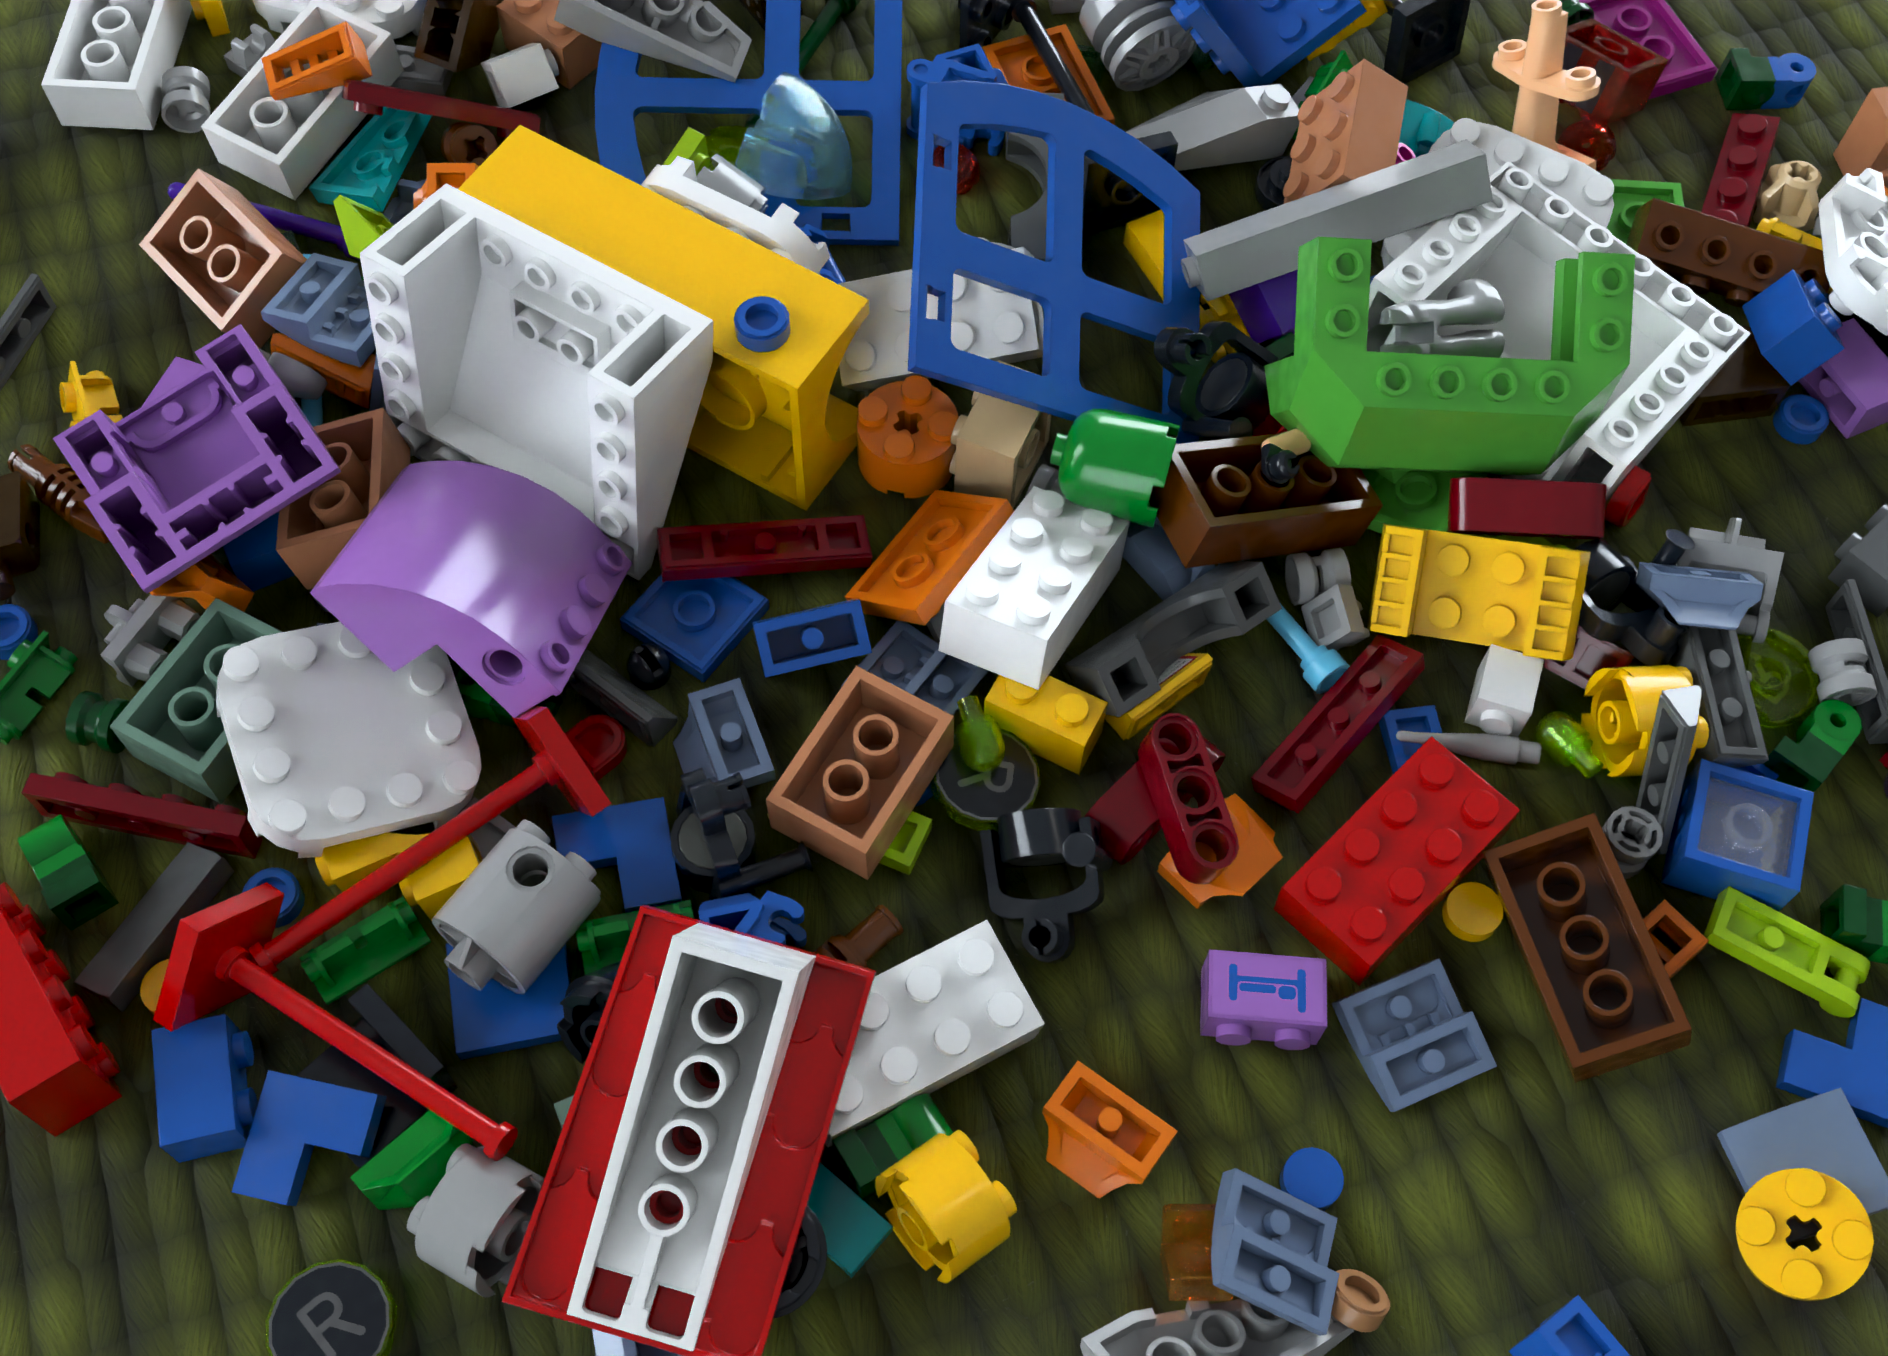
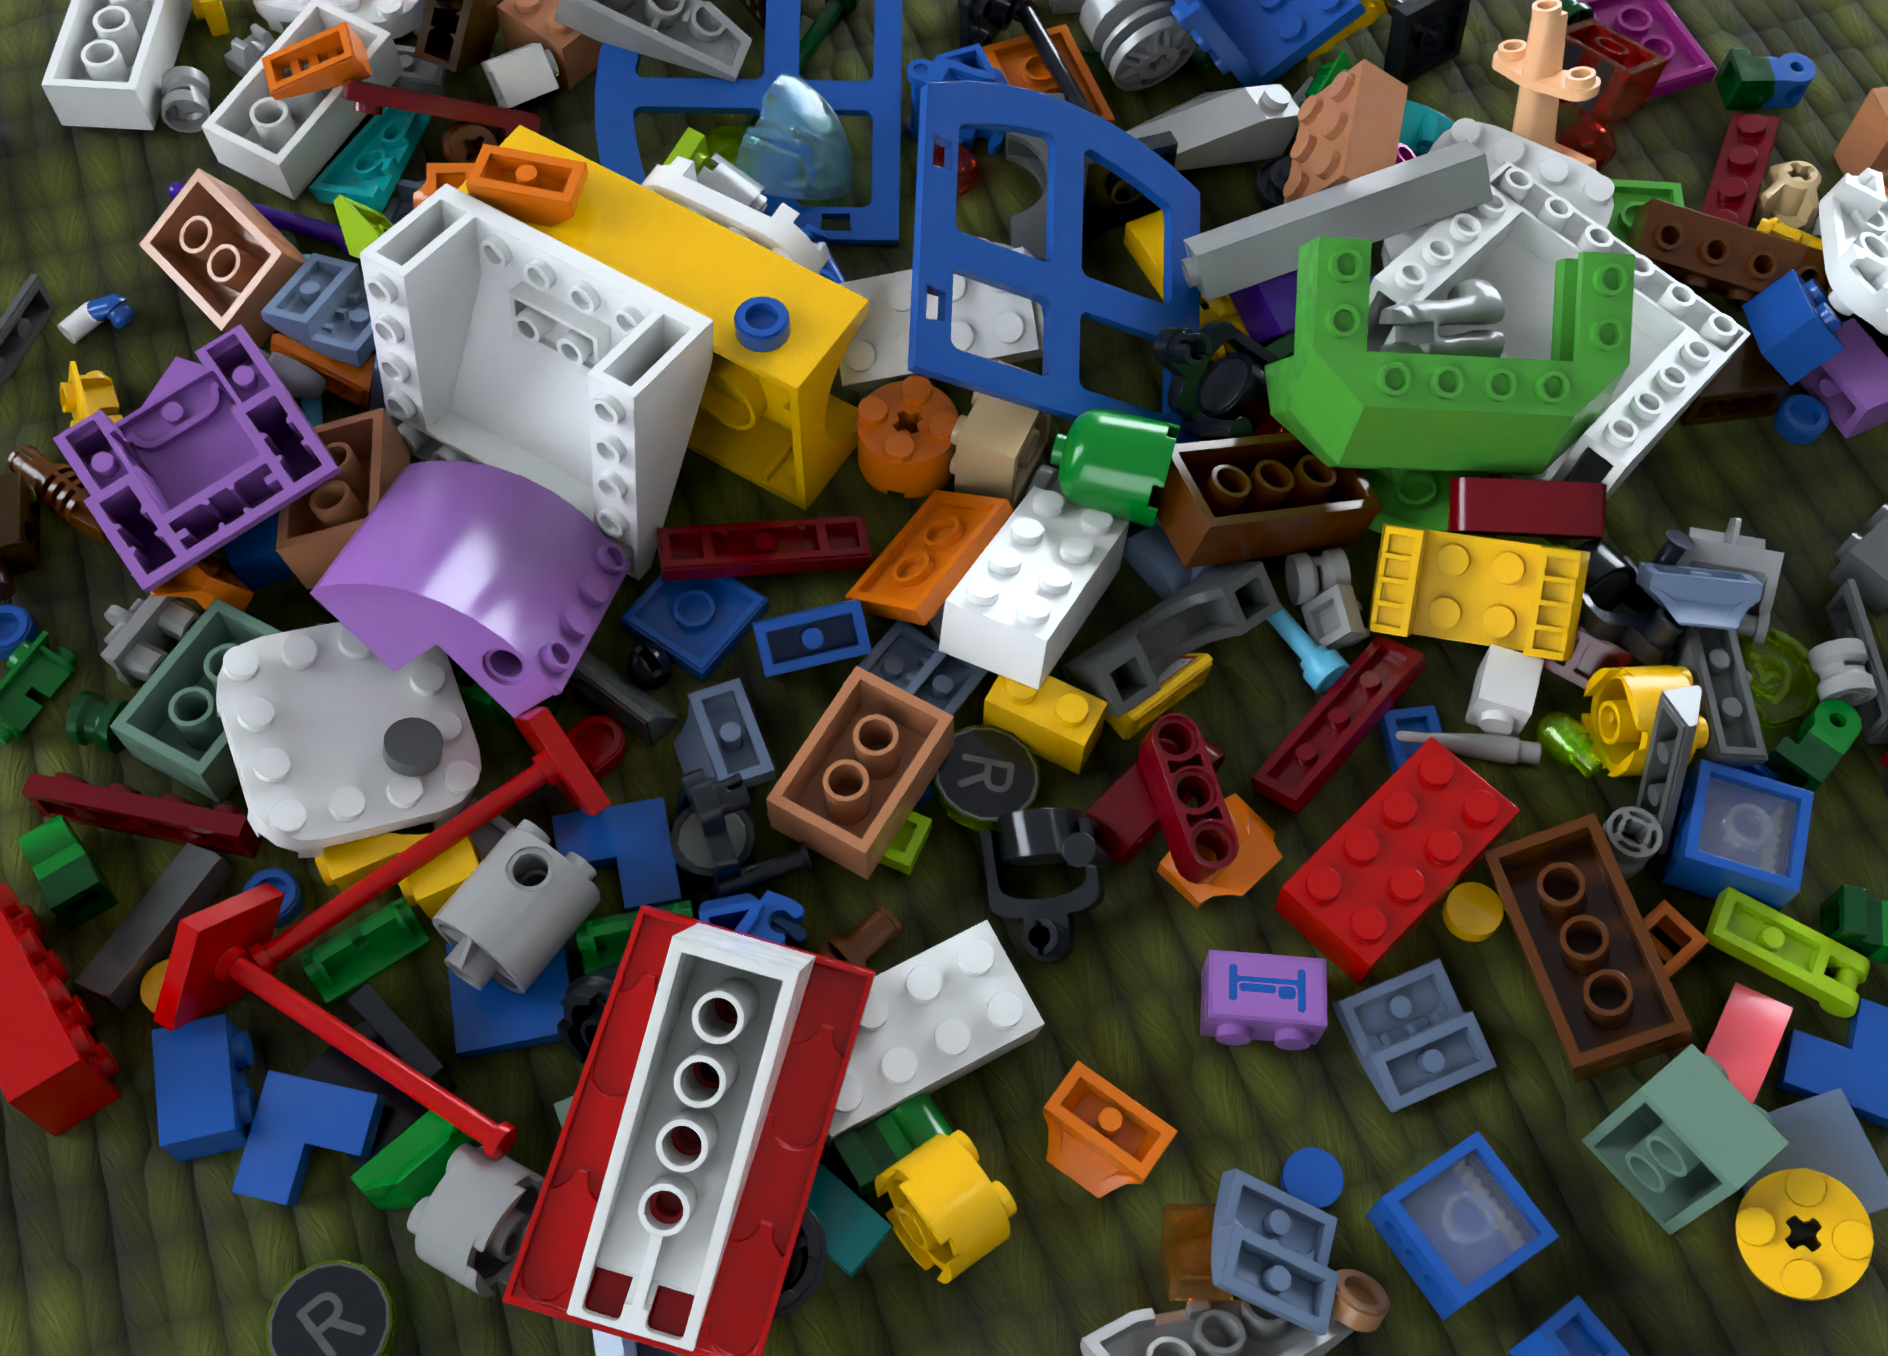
clear neon green cylinder [956,695,1006,772] -> none
black arm [1261,429,1311,484] -> none
red tile [1605,465,1652,528] -> none
none -> arm [57,293,136,344]
none -> dark grey tile [383,717,443,777]
none -> orange slope [466,143,588,227]
none -> piece [1366,1131,1560,1321]
none -> sand green brick [1581,1044,1789,1235]
none -> coral slope [1703,982,1793,1104]

